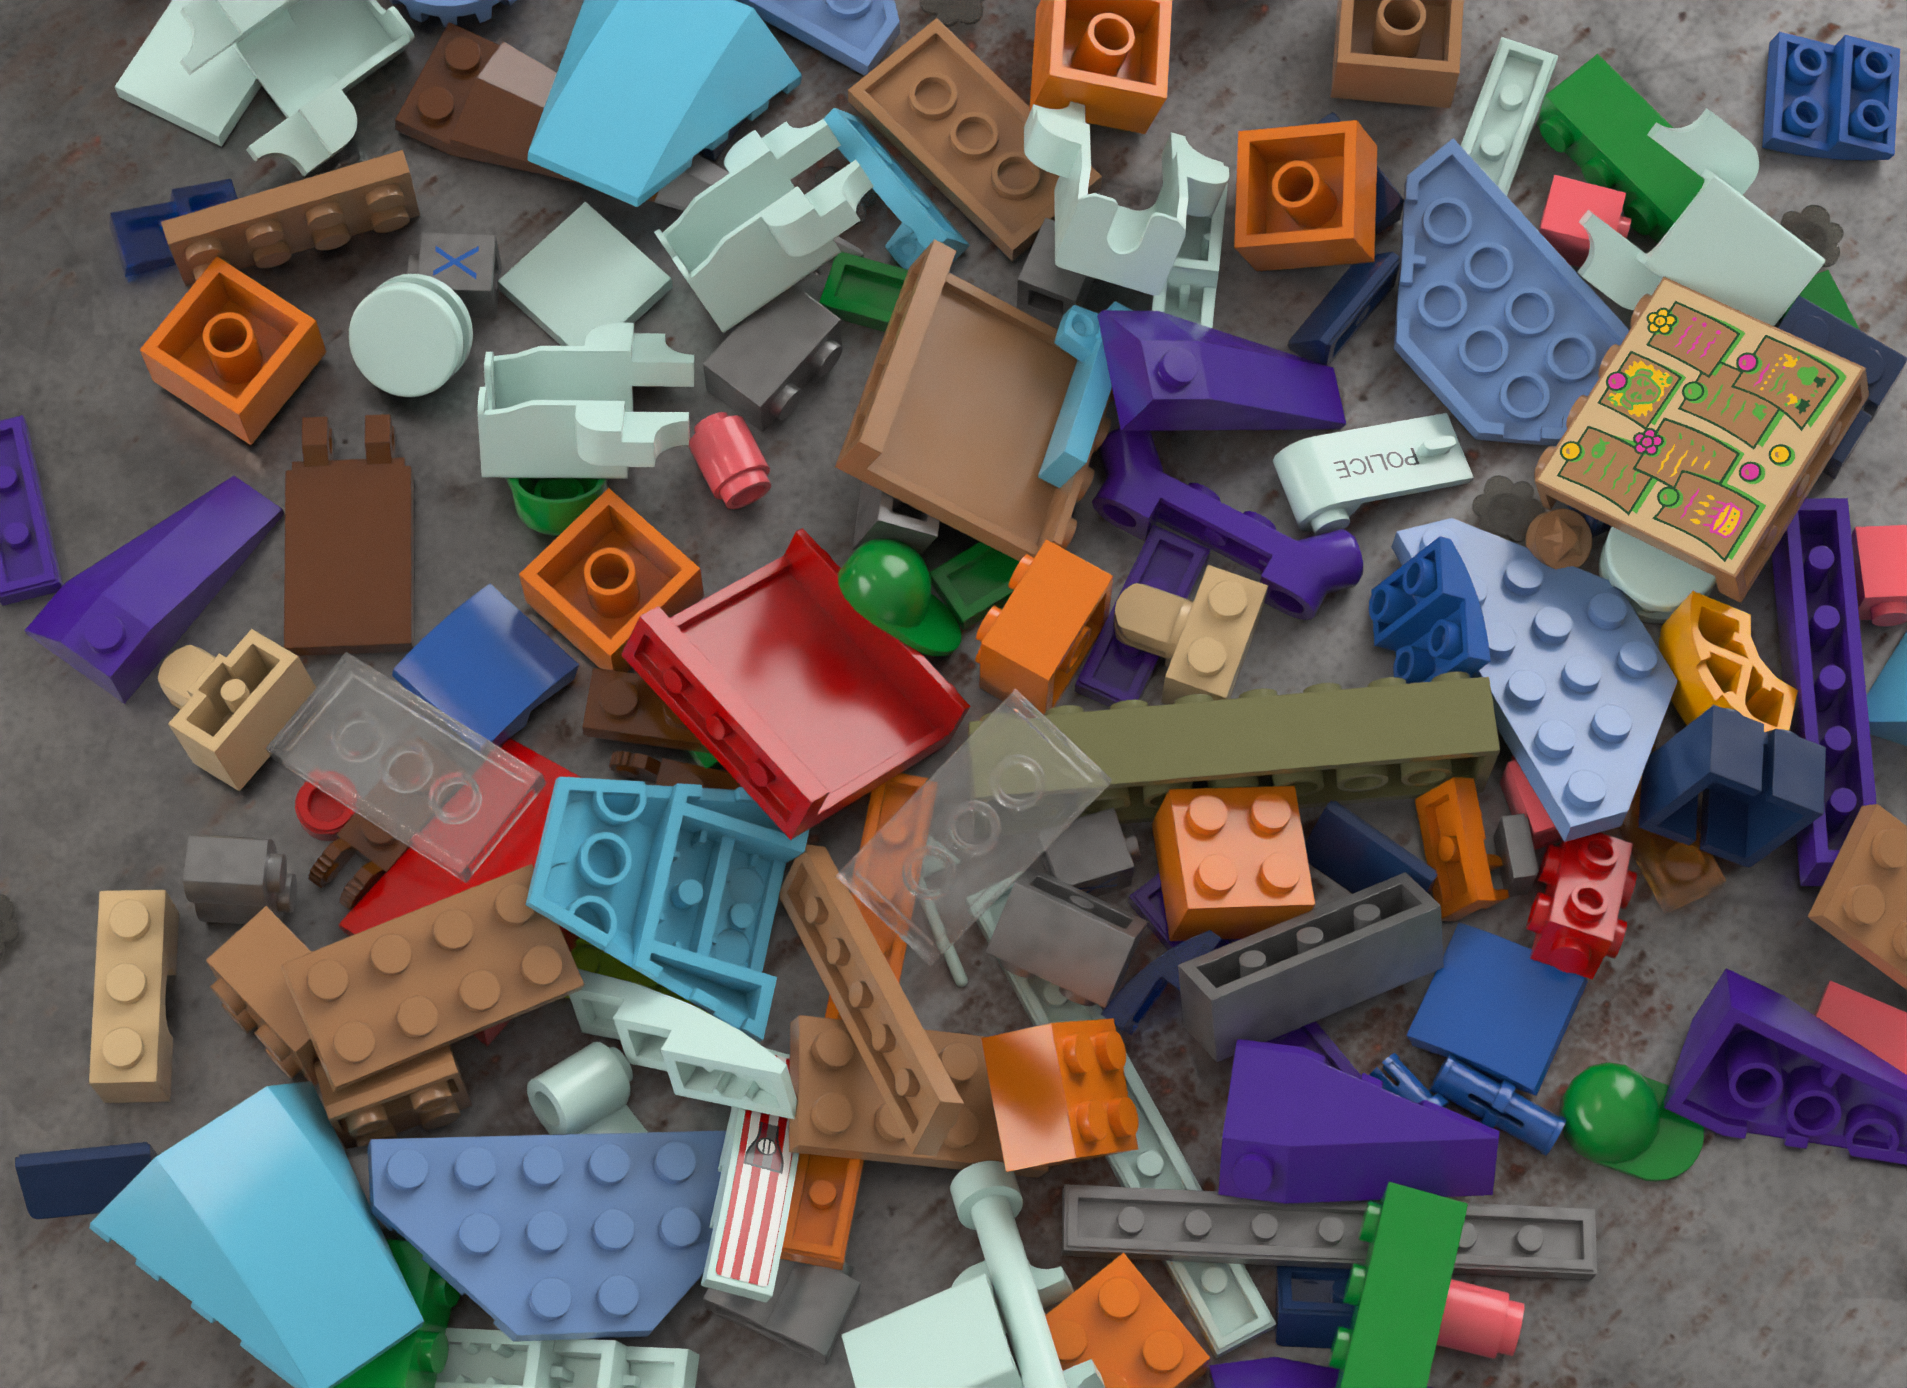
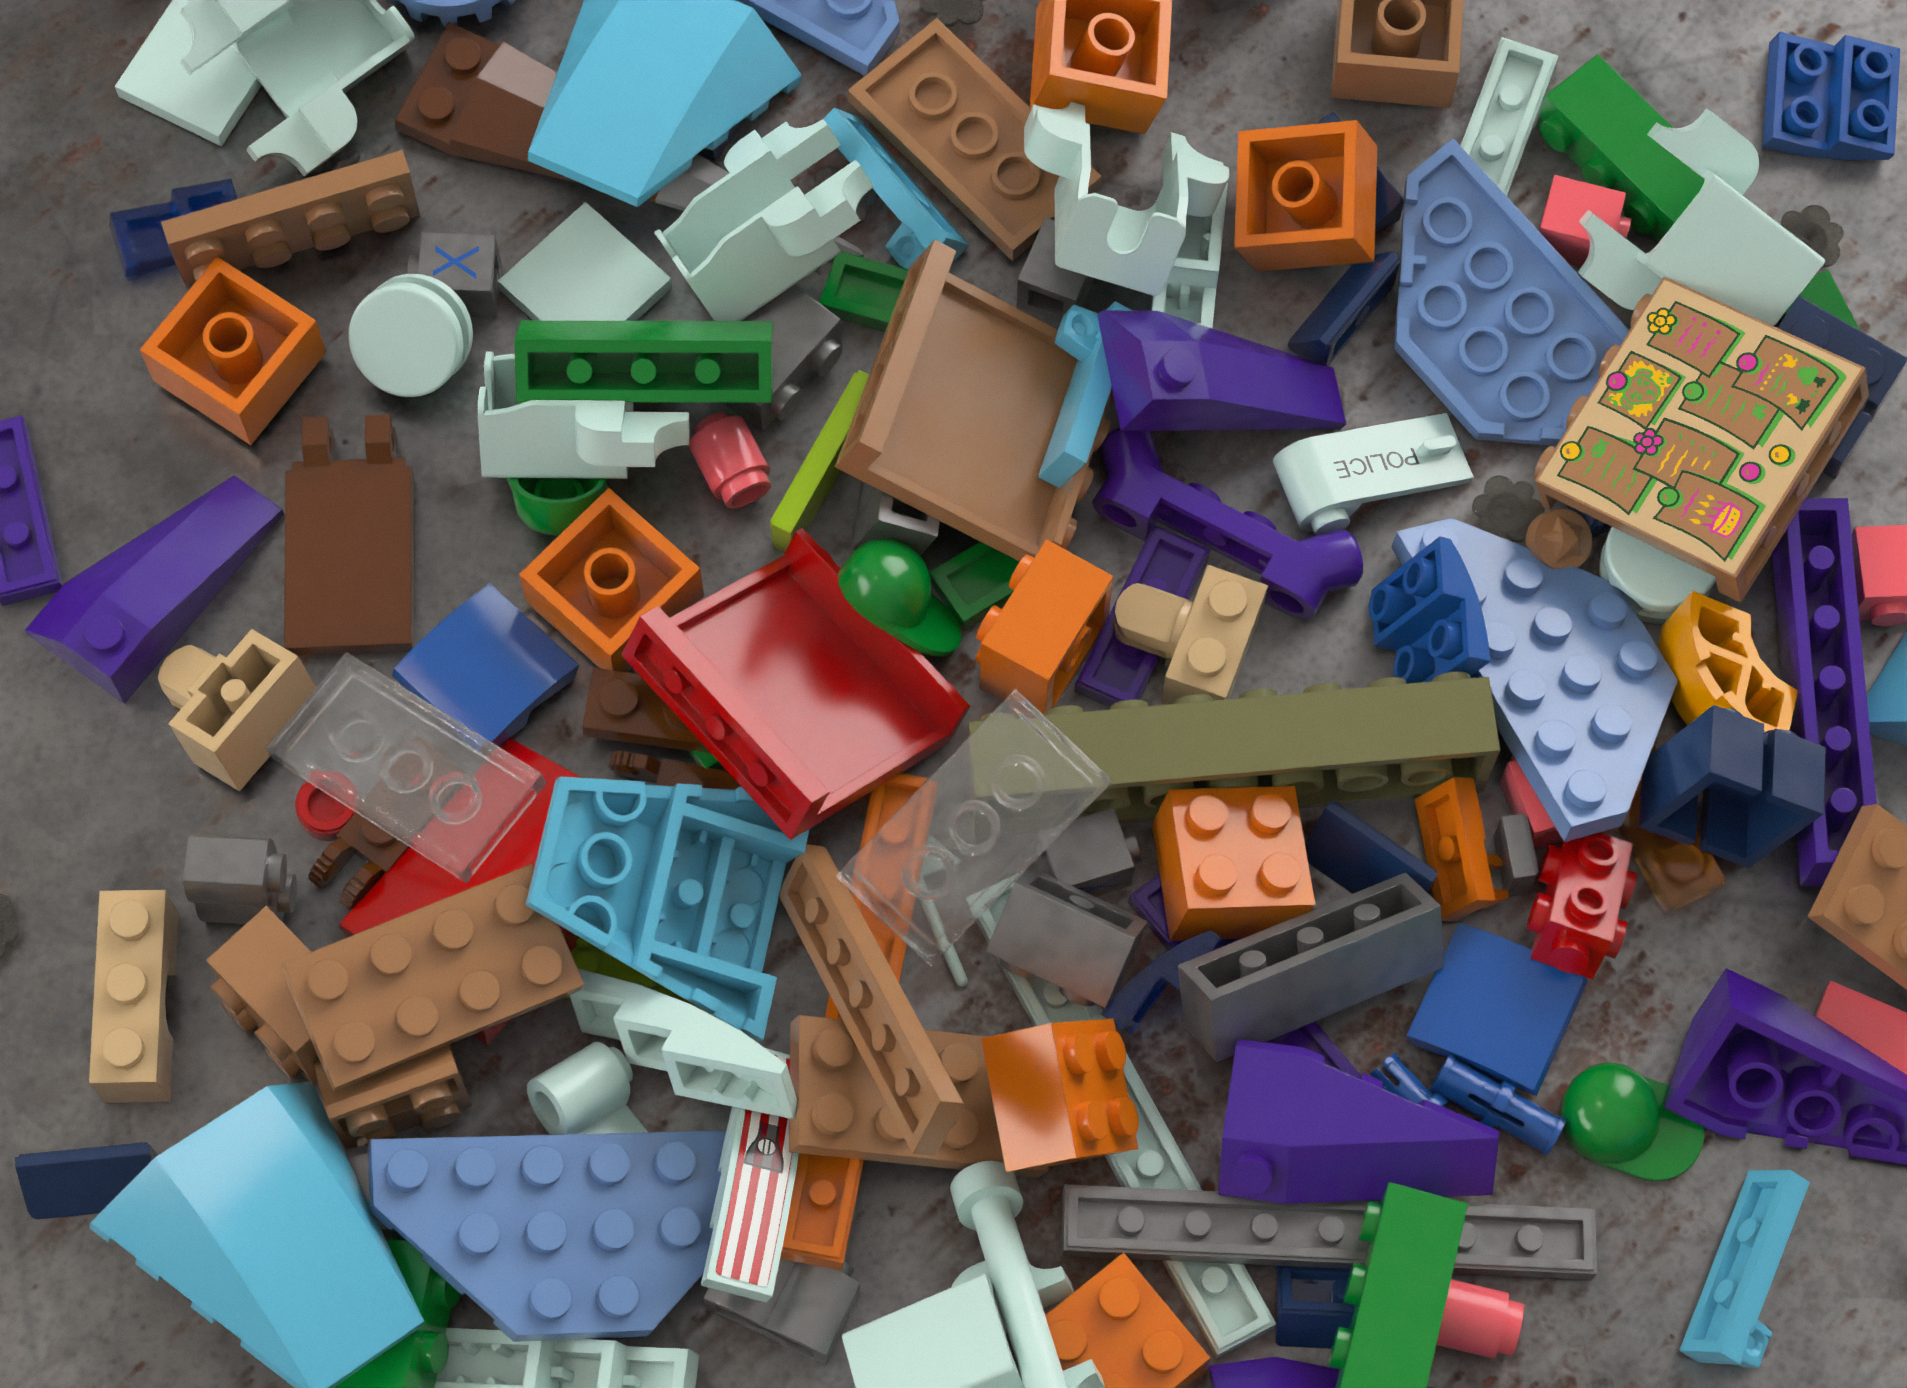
none -> green brick [514,320,774,403]
none -> lime tile [770,370,869,553]
none -> medium azure hinge [1679,1170,1810,1368]

